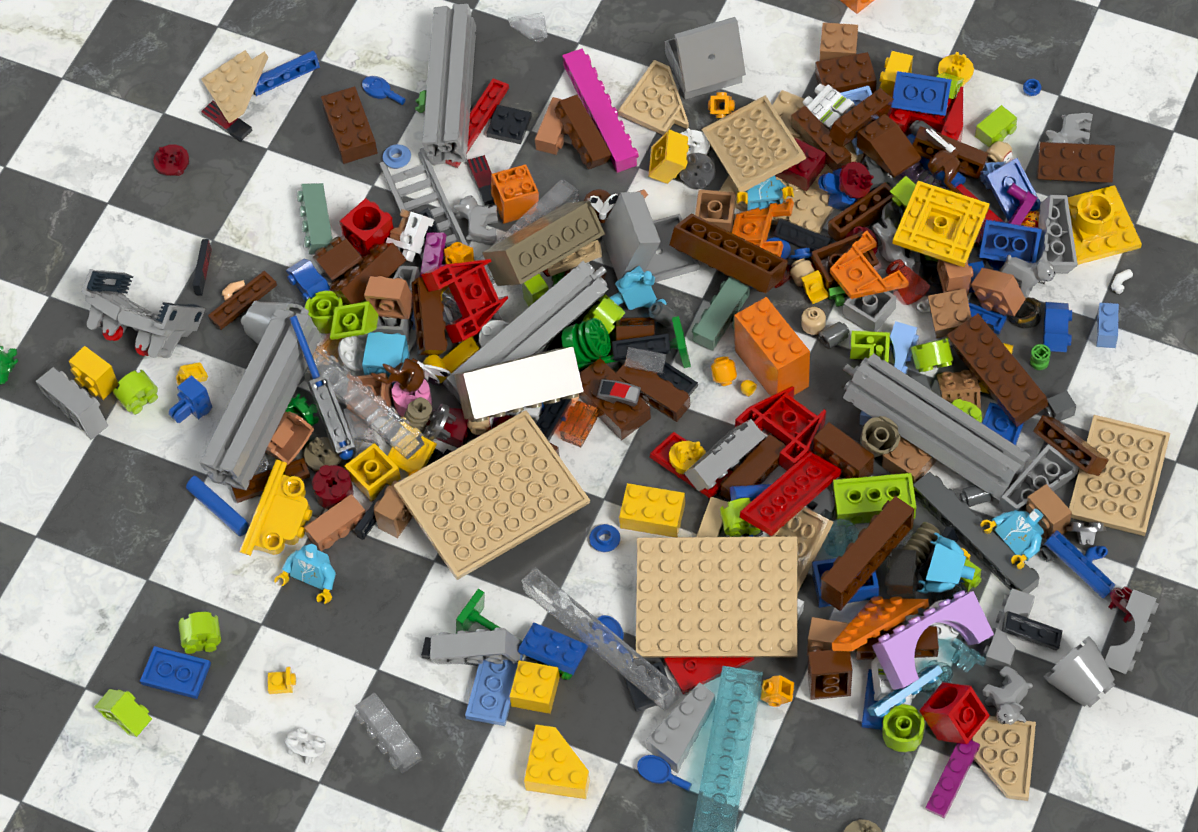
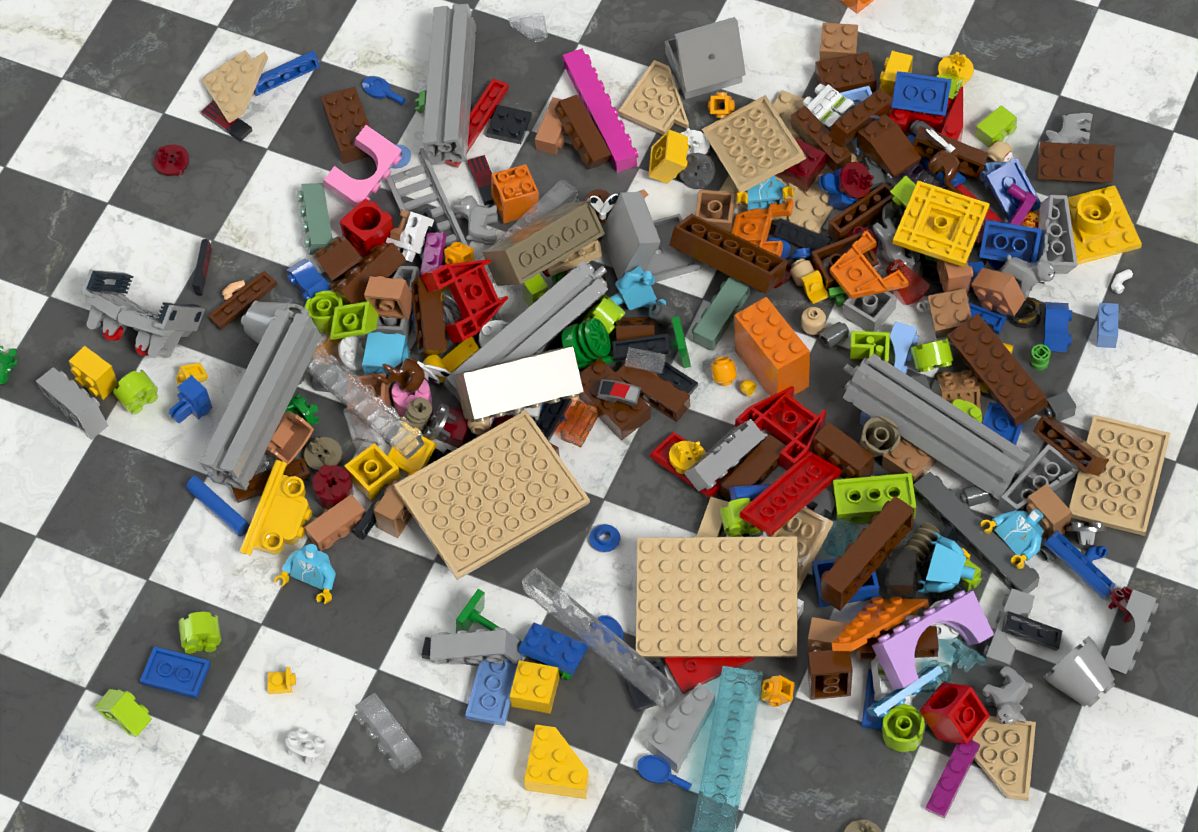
piece [290,315,355,460] -> none
yellow brick [619,483,685,538] -> none
blue plate [1023,79,1041,96] -> none
none -> bright pink arch [323,125,402,208]

